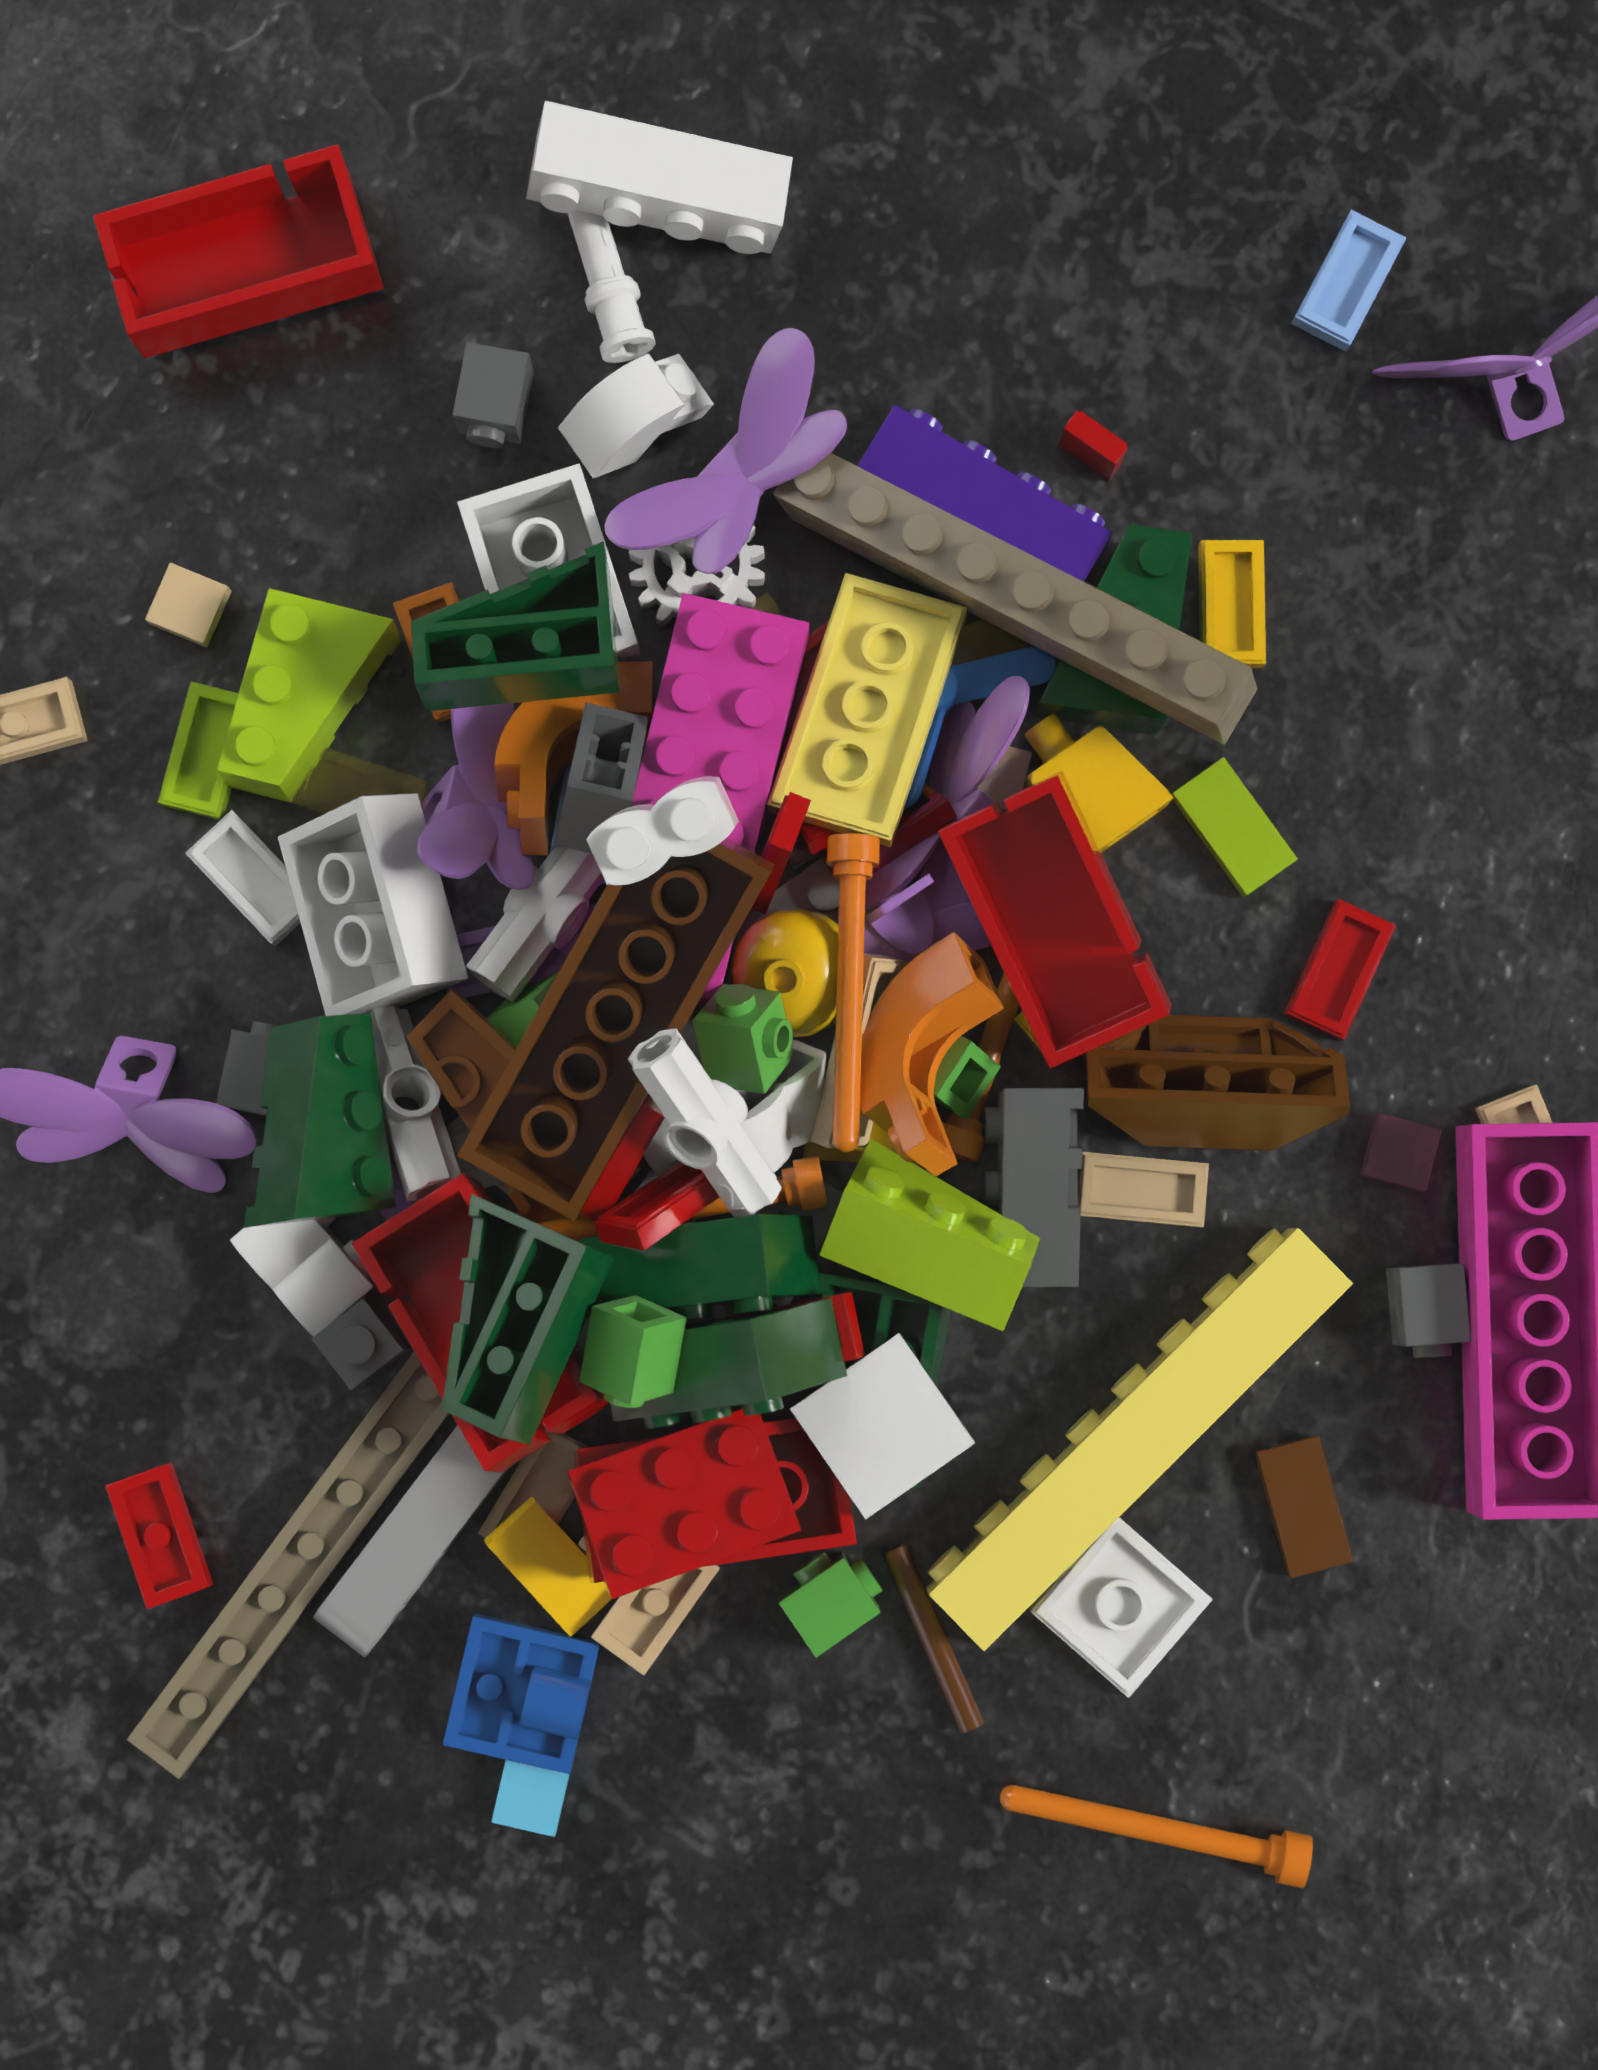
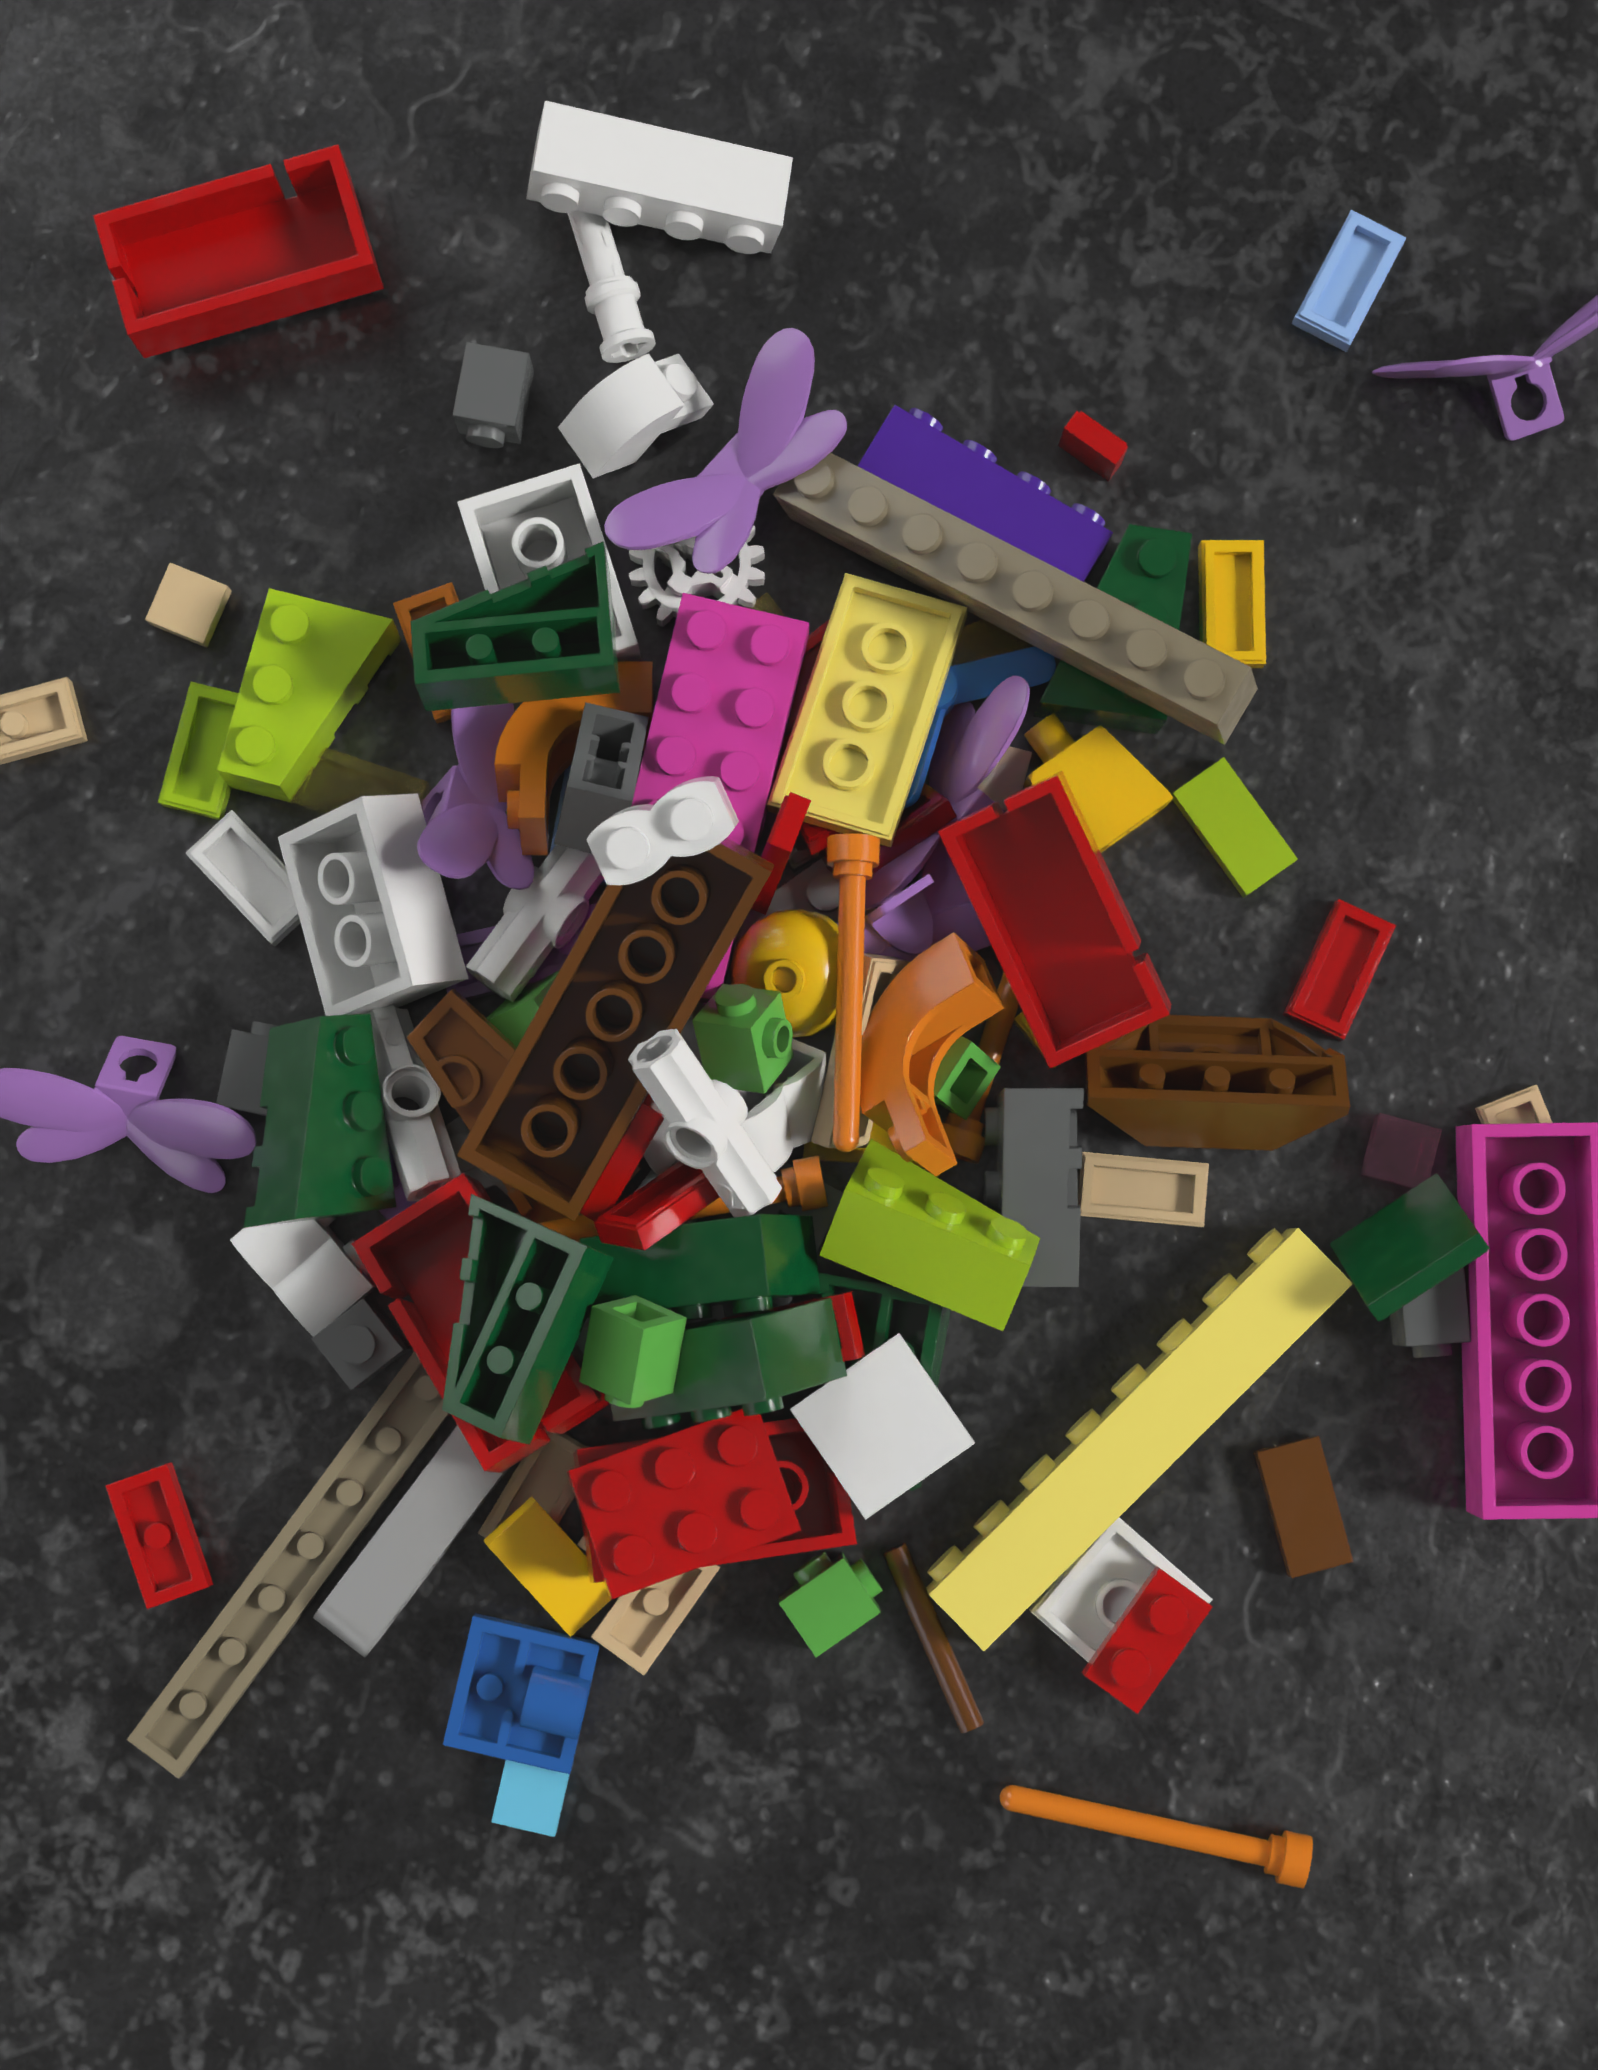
none -> red plate [1082,1566,1213,1714]
none -> dark green tile [1330,1173,1490,1322]

